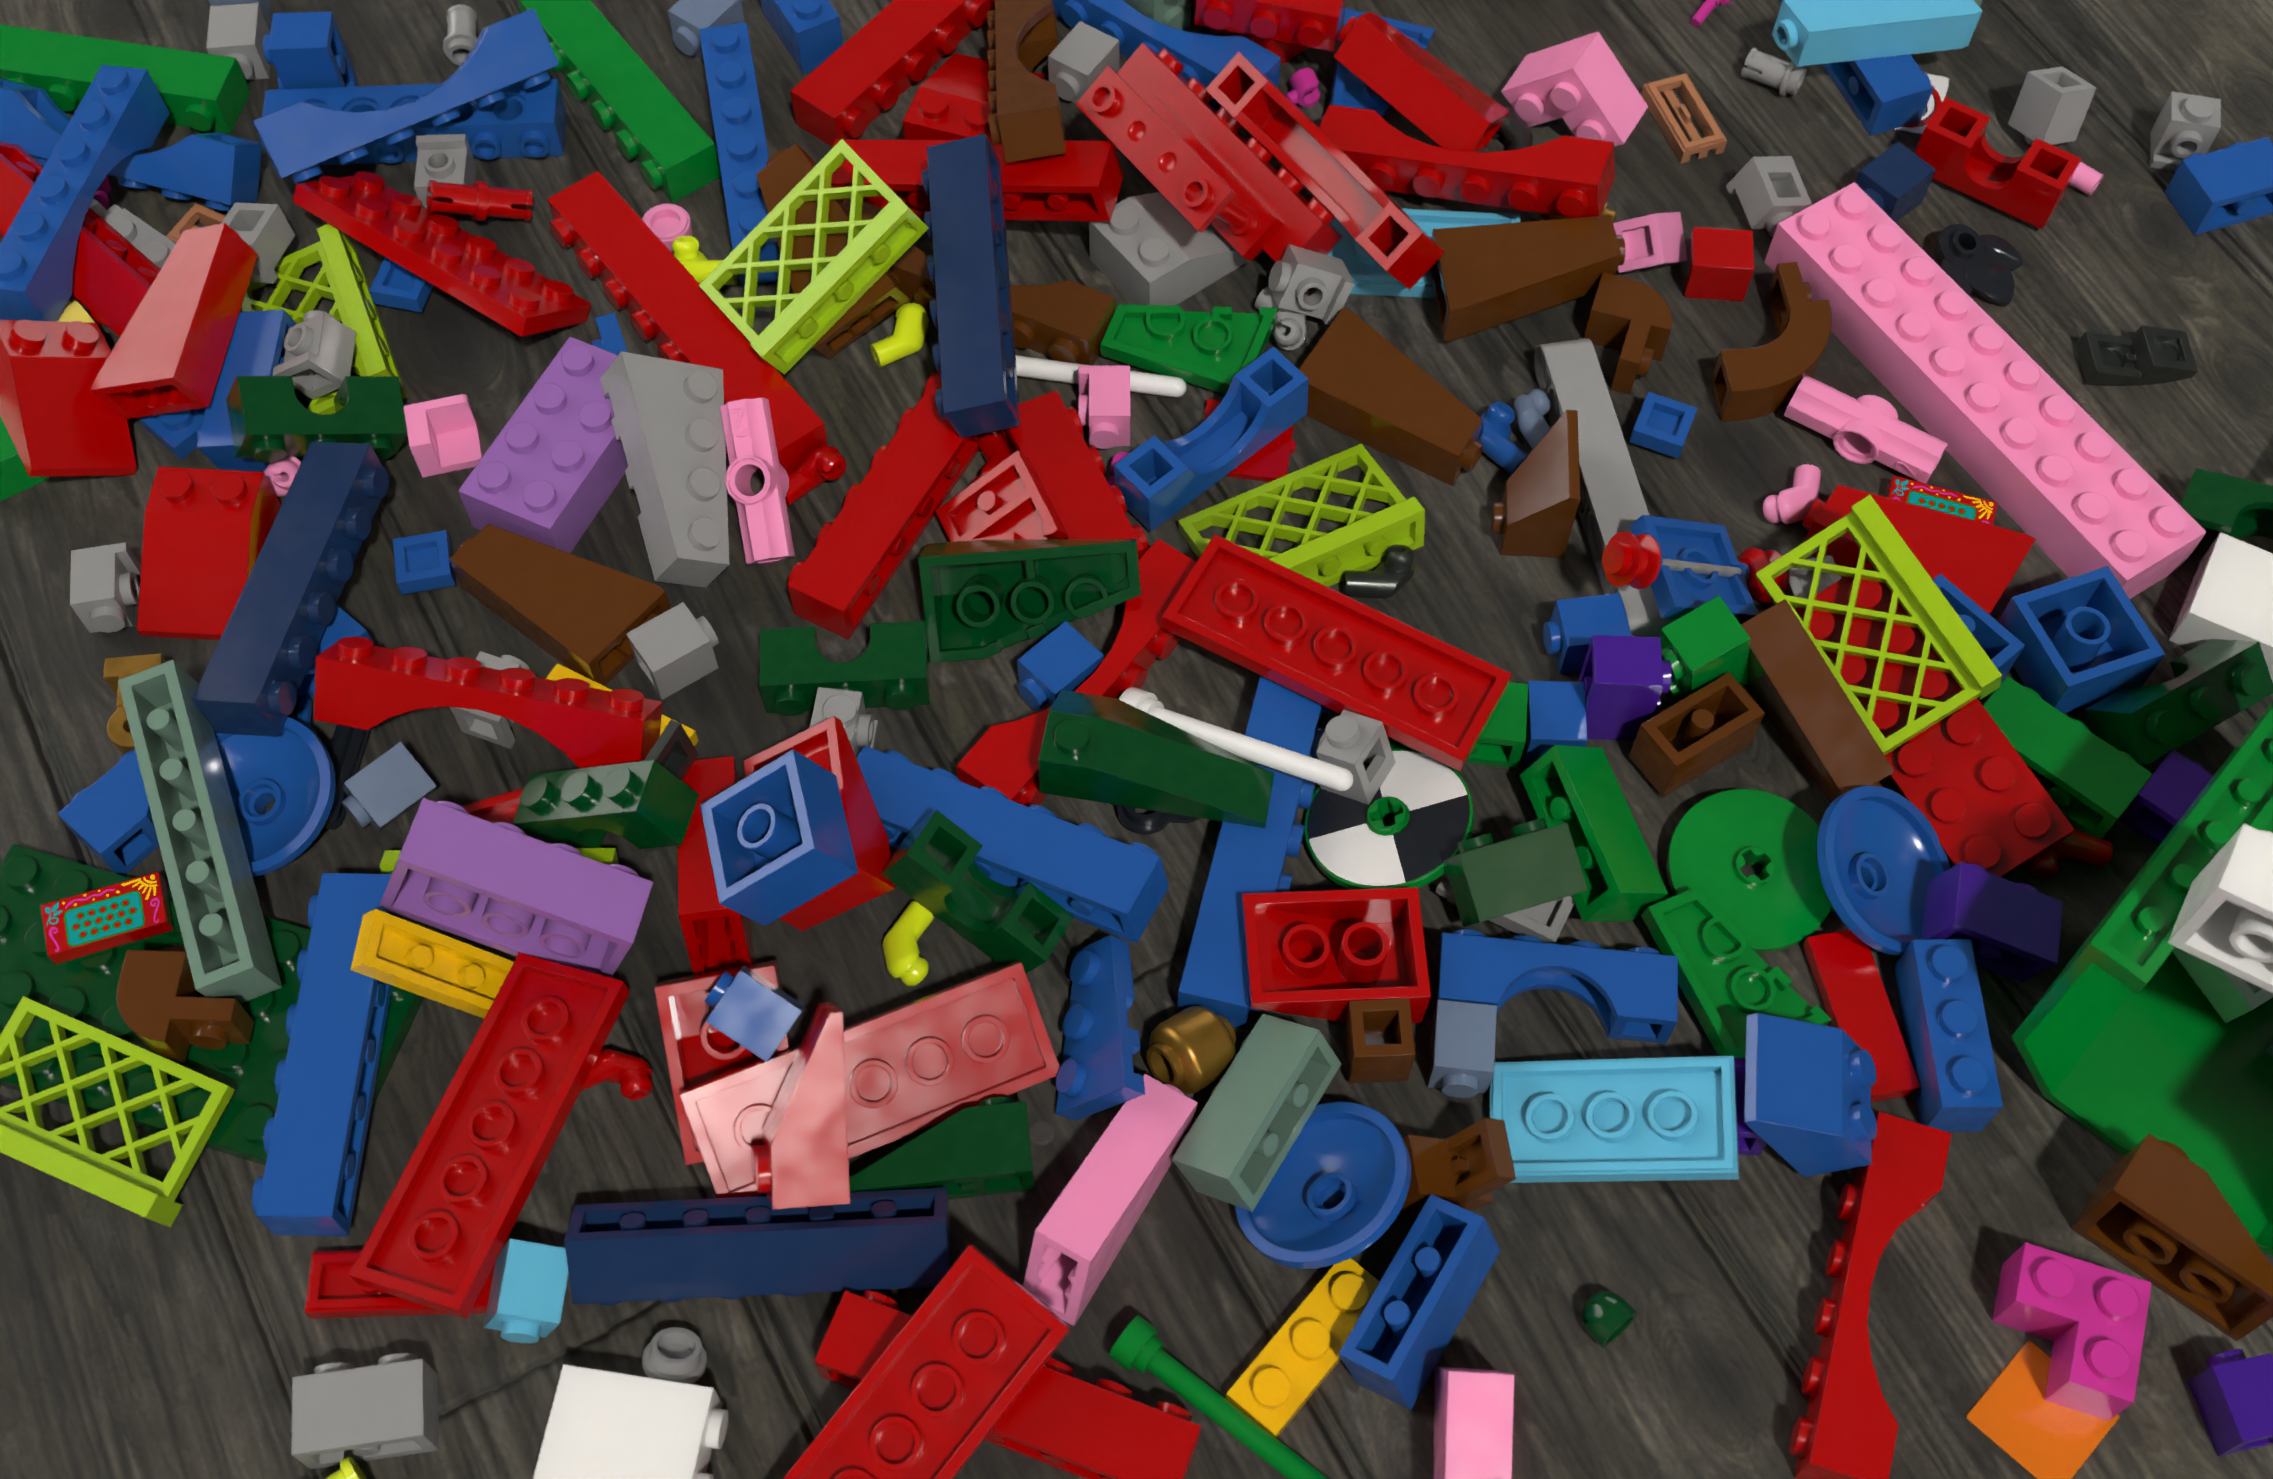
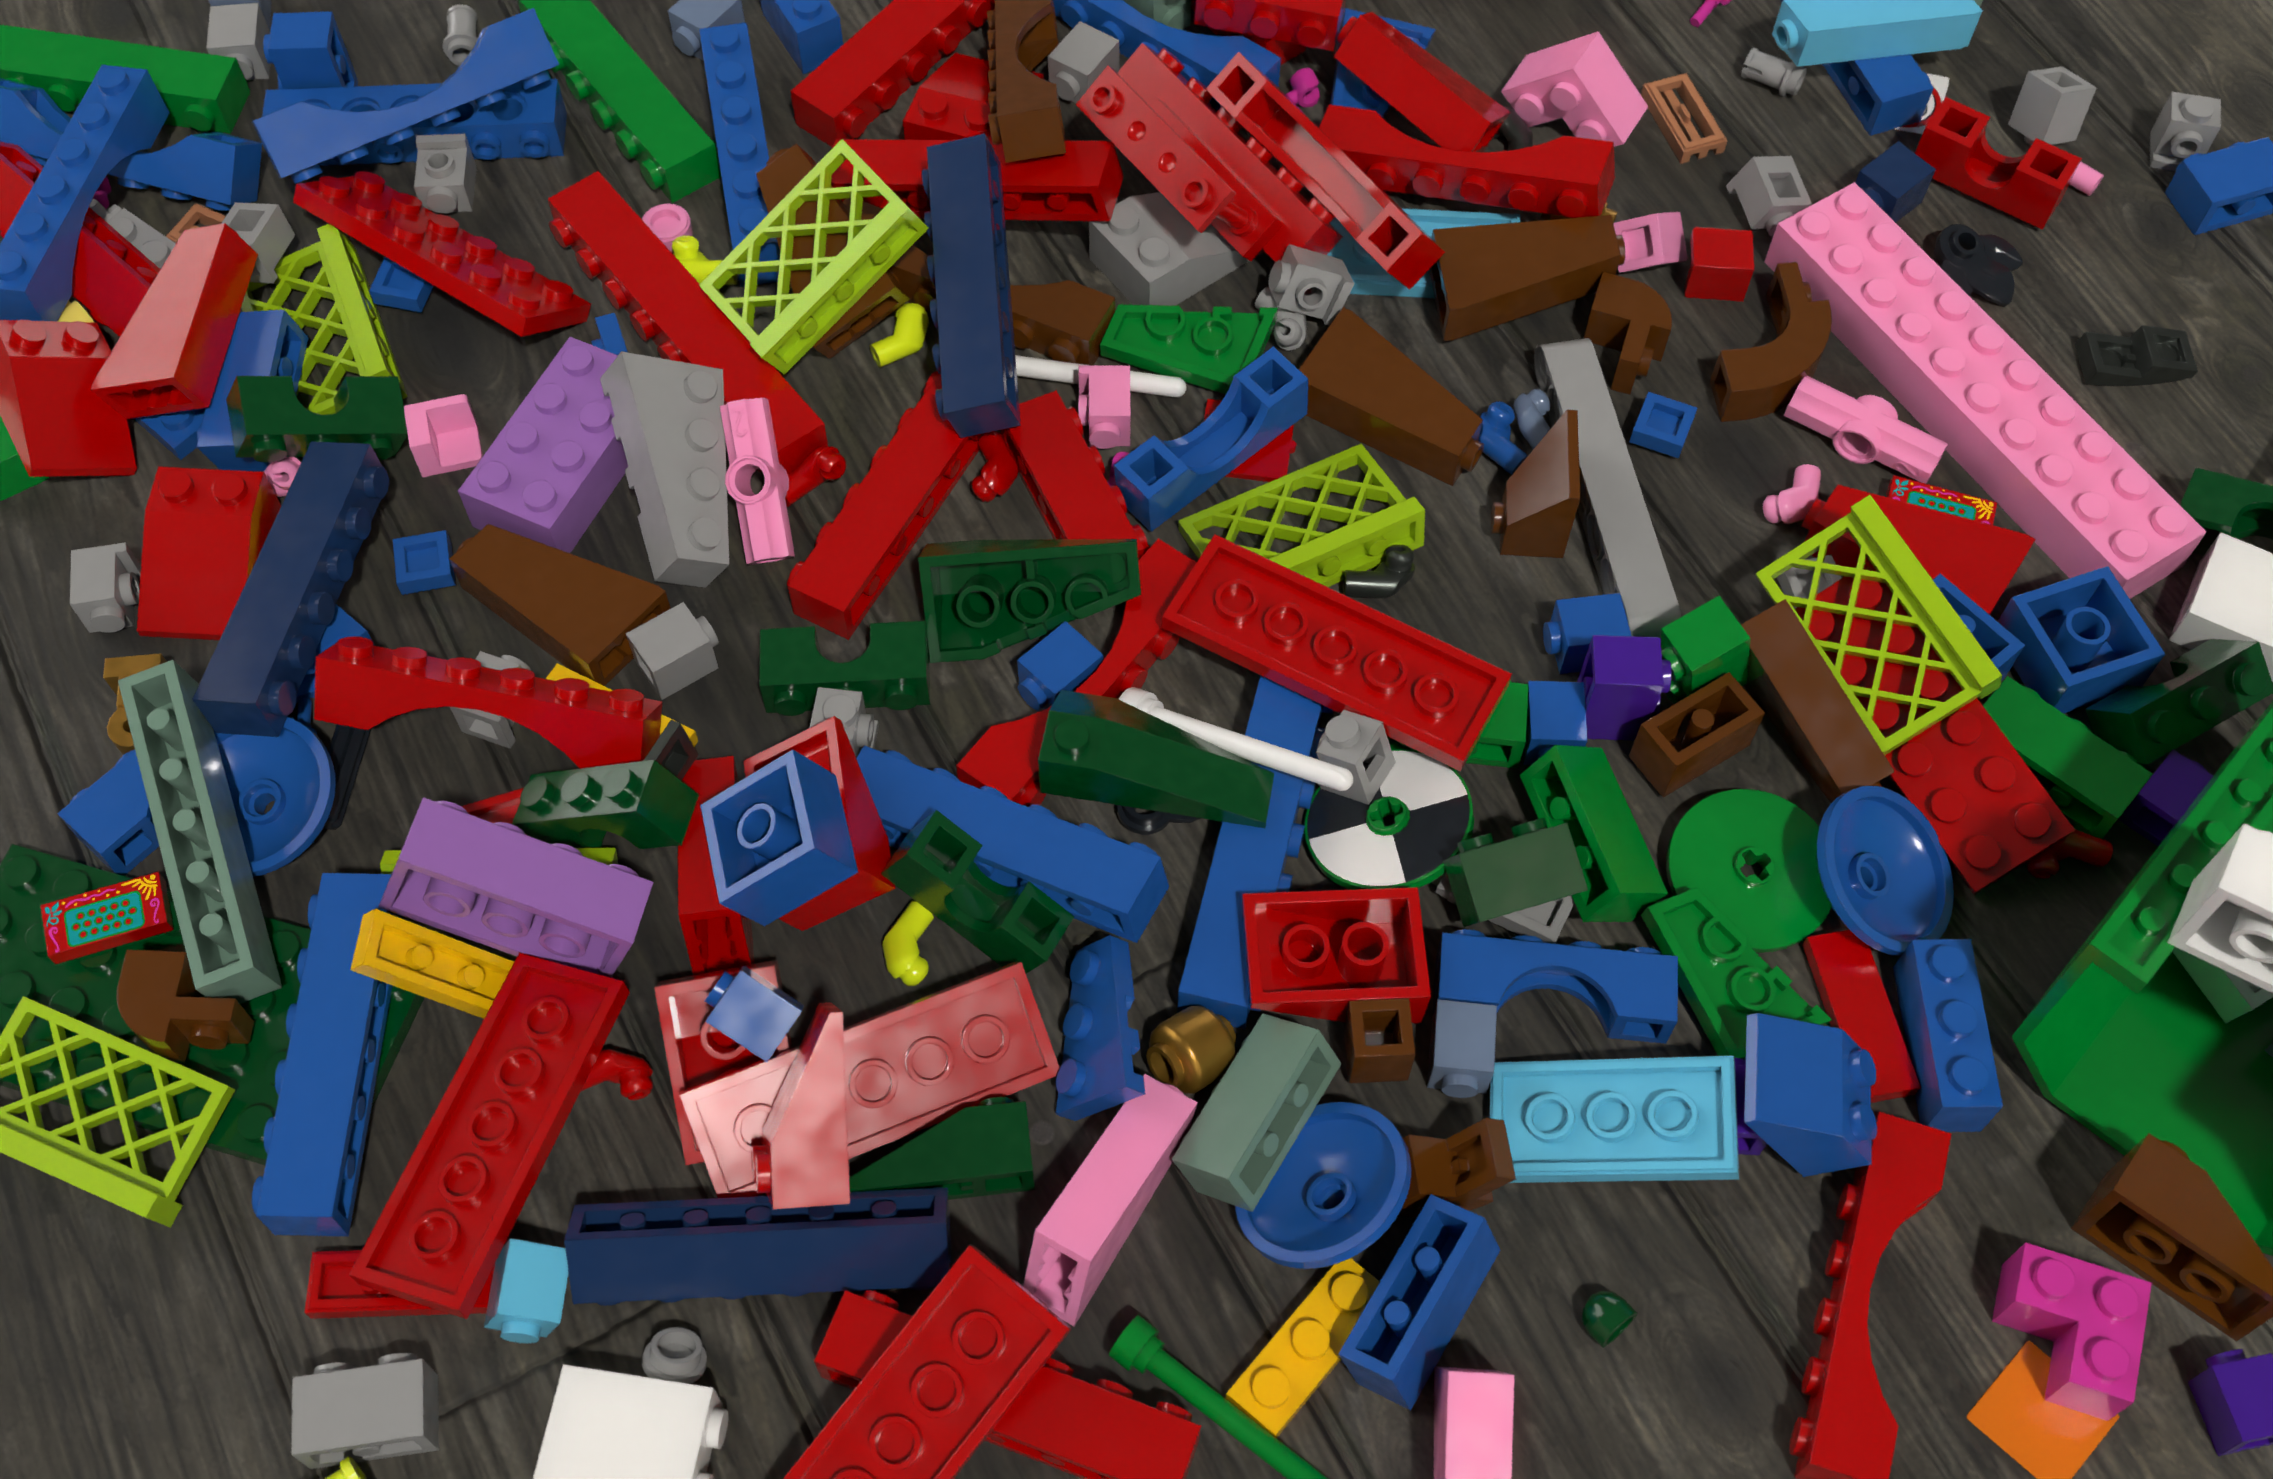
light grey brick [272,310,356,400] -> none
sand blue brick [341,742,437,833] -> none
red pin [426,180,533,221] -> none
red wing [935,450,1068,542] -> none
blue plate [1602,515,1789,624] -> none
dark purple brick [1922,862,2063,982] -> none

